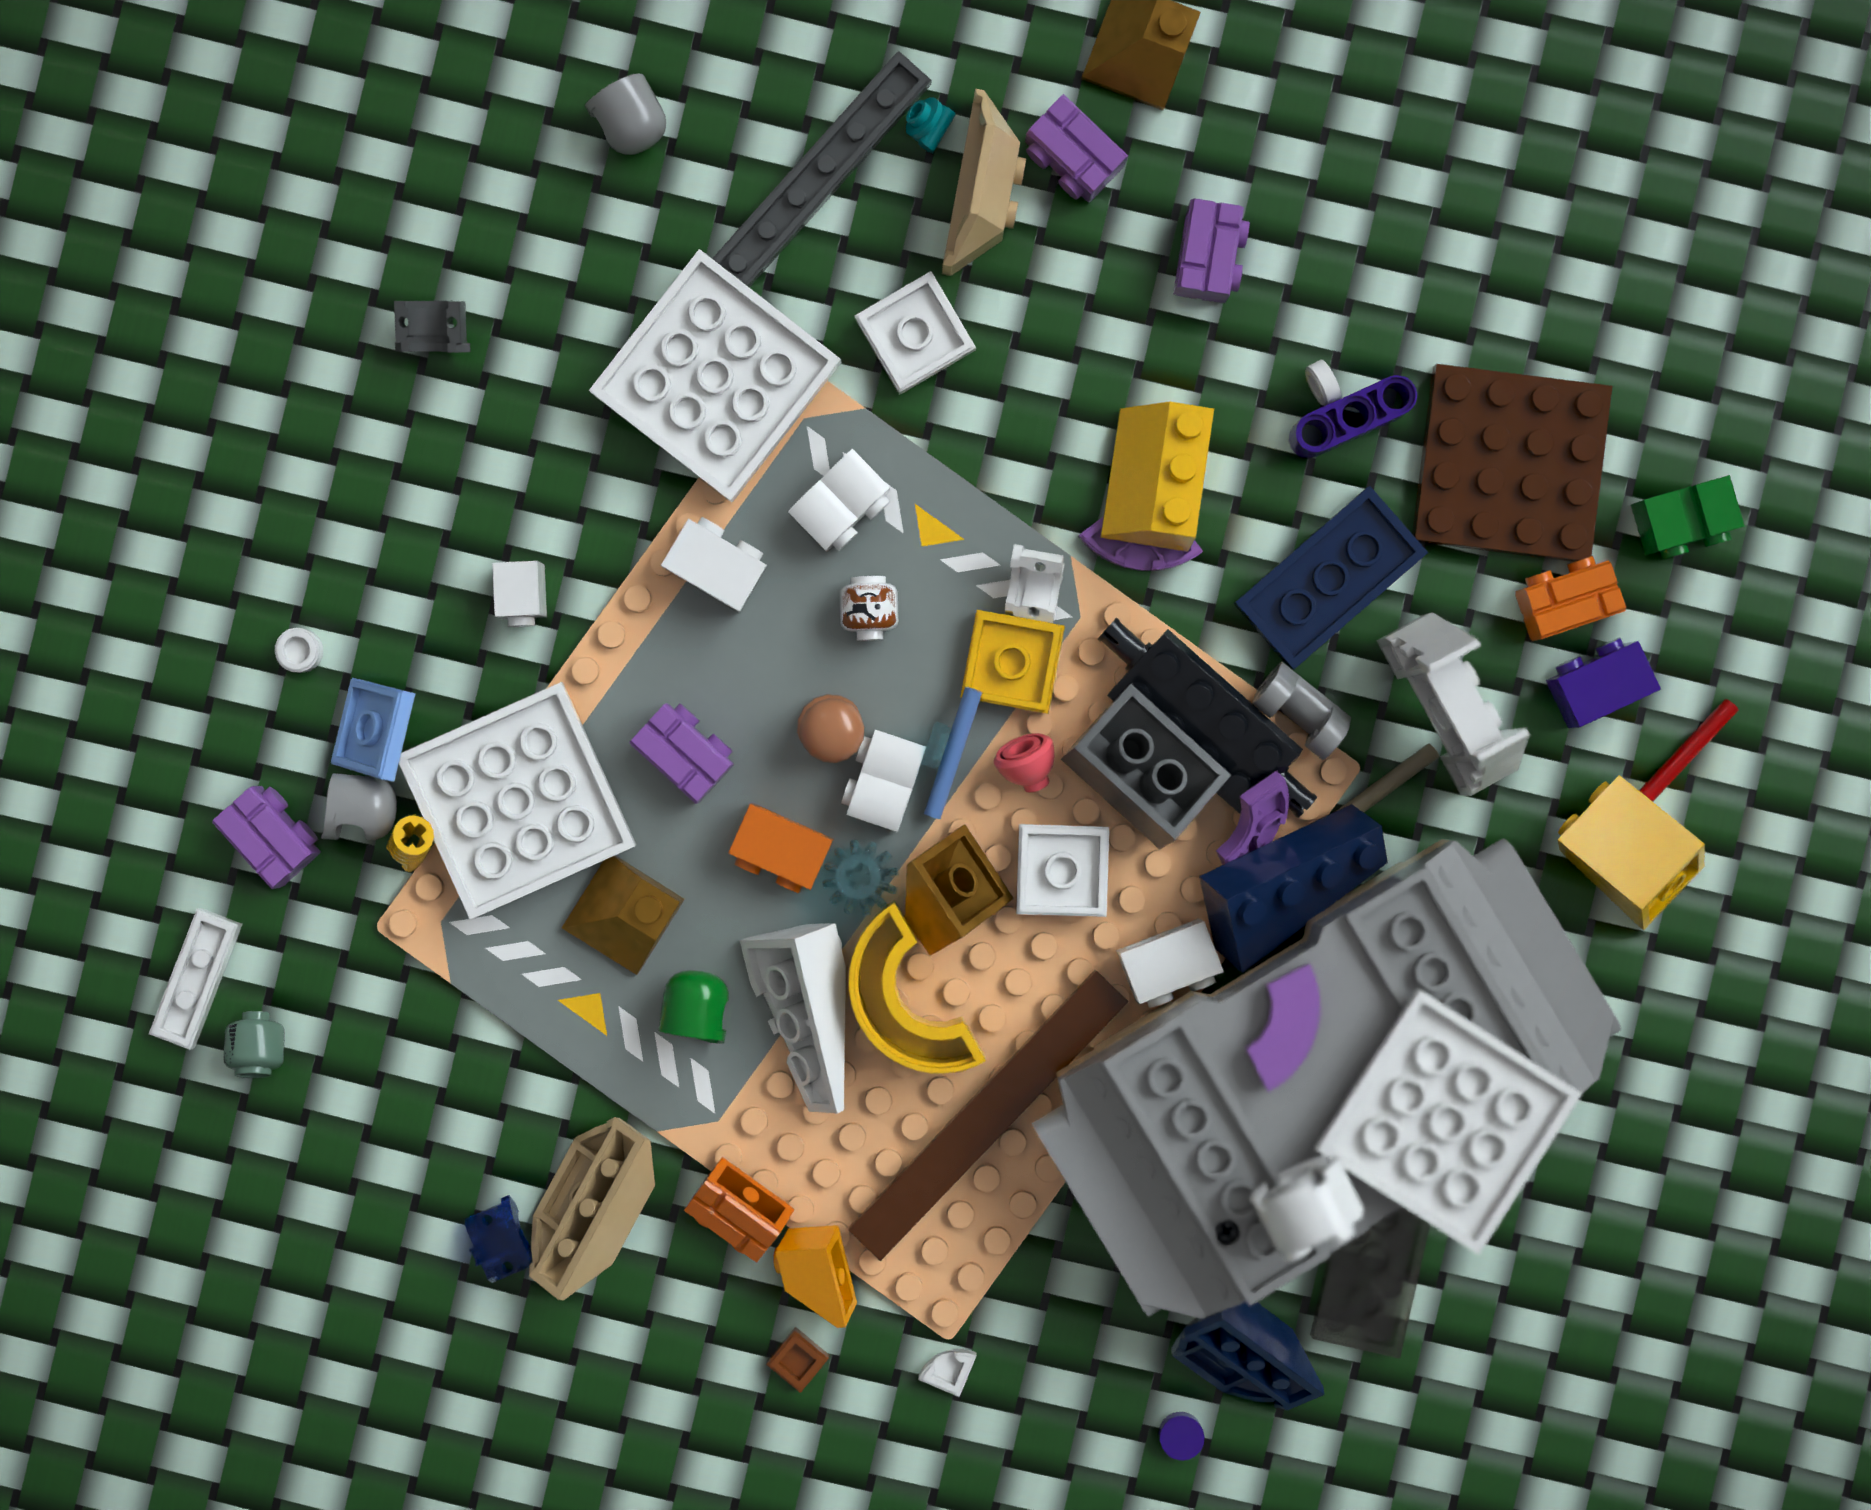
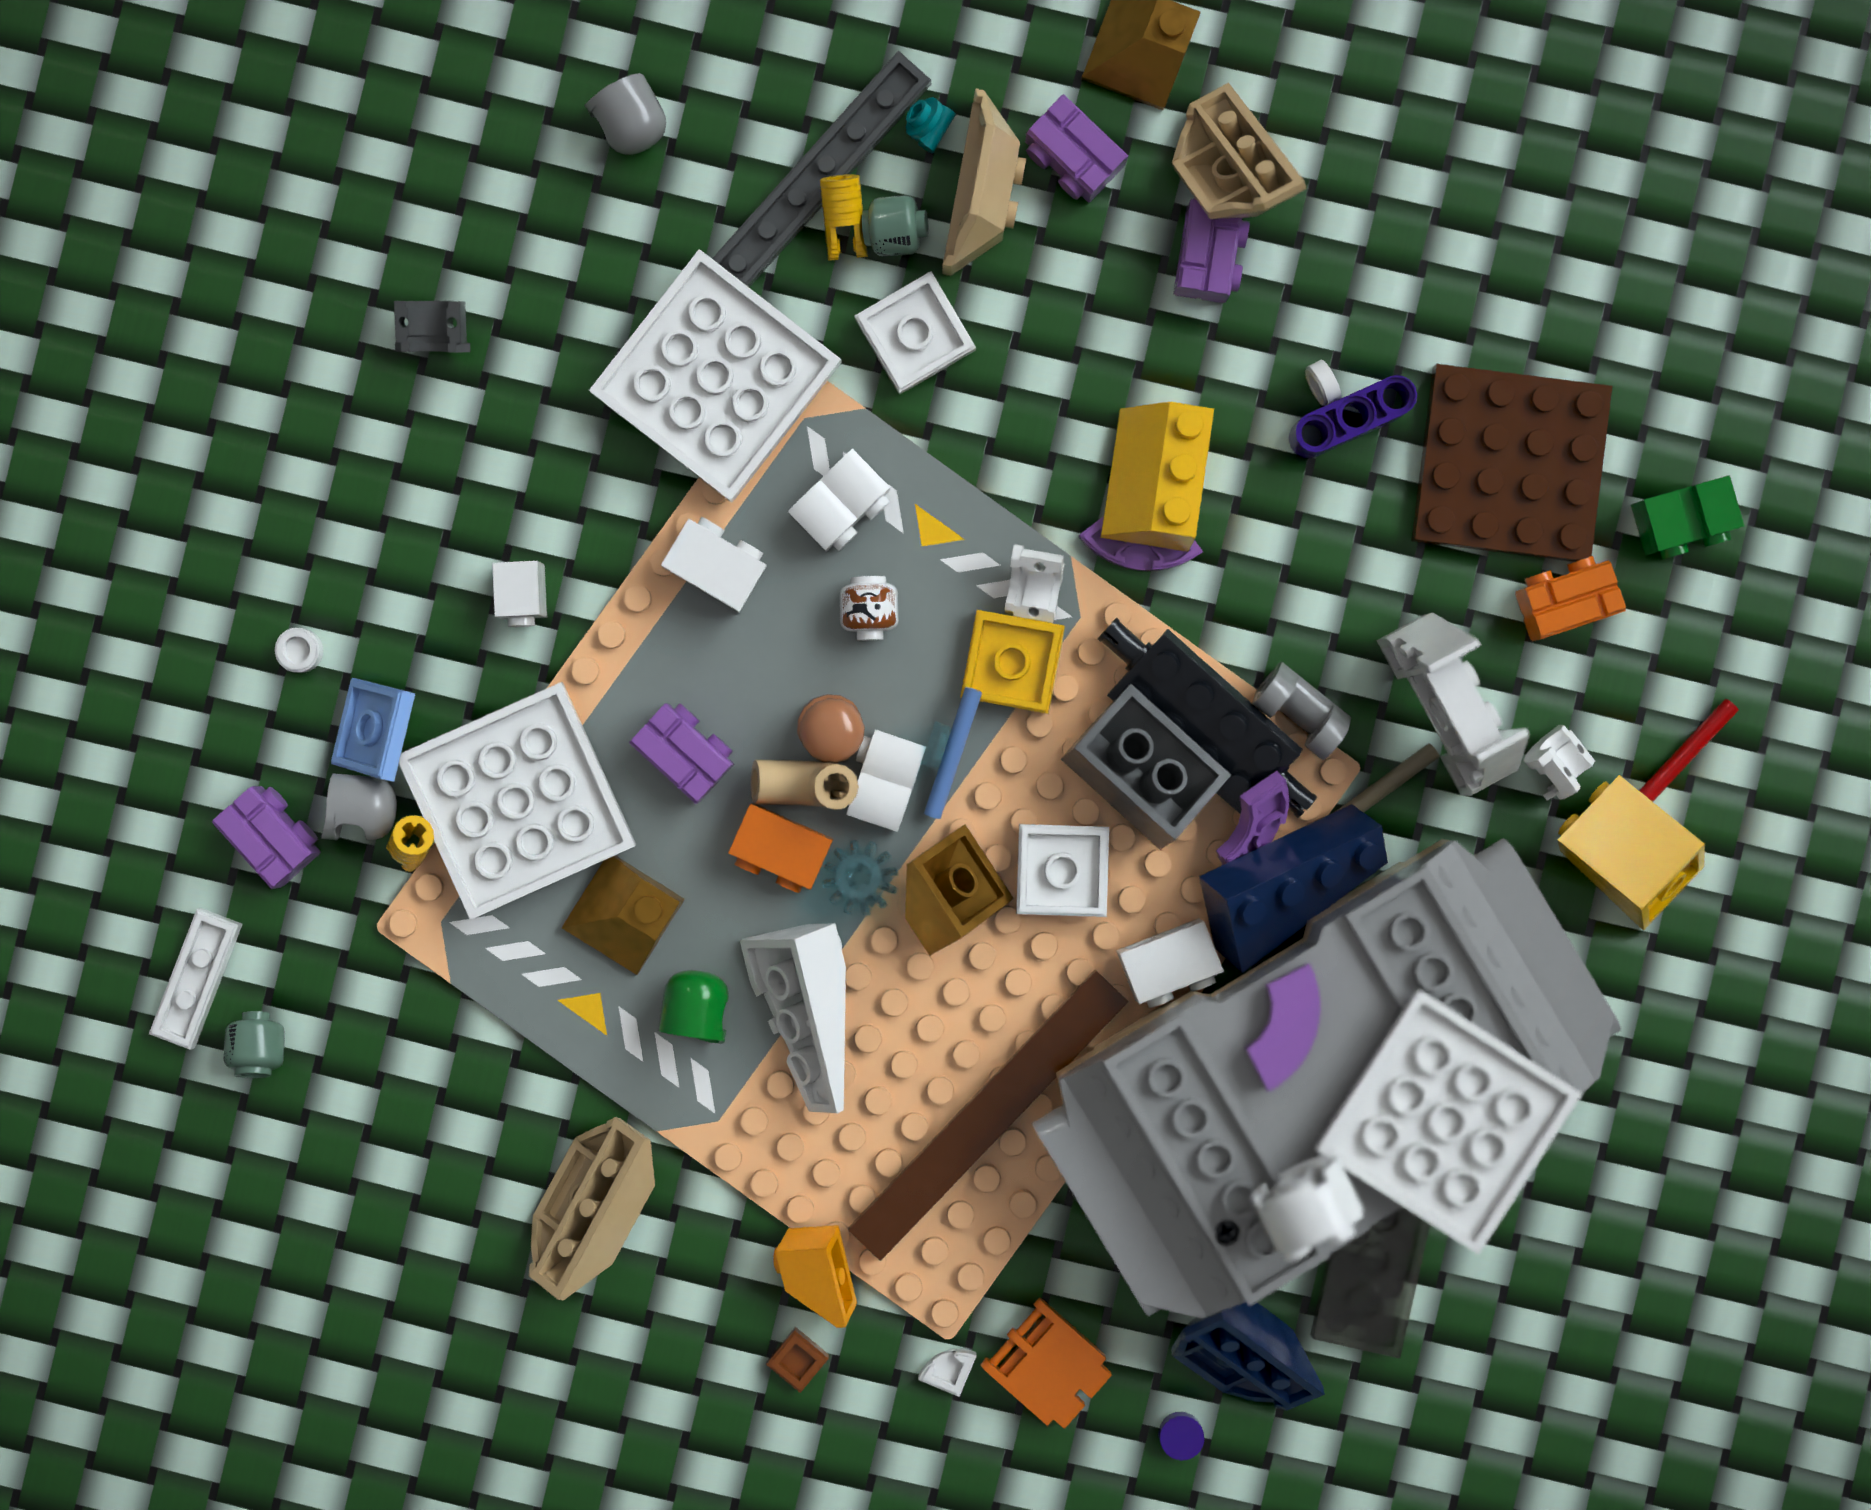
clear blue piece [465,1195,533,1283] -> none
orange brick [684,1157,795,1263] -> none
yellow brick [849,900,986,1074] -> none
coral brick [993,733,1055,793] -> none
dark blue plate [1233,486,1428,670] -> none
dark purple brick [1546,637,1661,728] -> none
none -> tan cylinder [751,760,858,810]
none -> yellow hinge [820,174,868,261]
none -> sand green head [862,195,929,257]
none -> orange plate [980,1297,1112,1429]
none -> tan wedge [1172,83,1307,219]
none -> white piece [1524,725,1595,801]

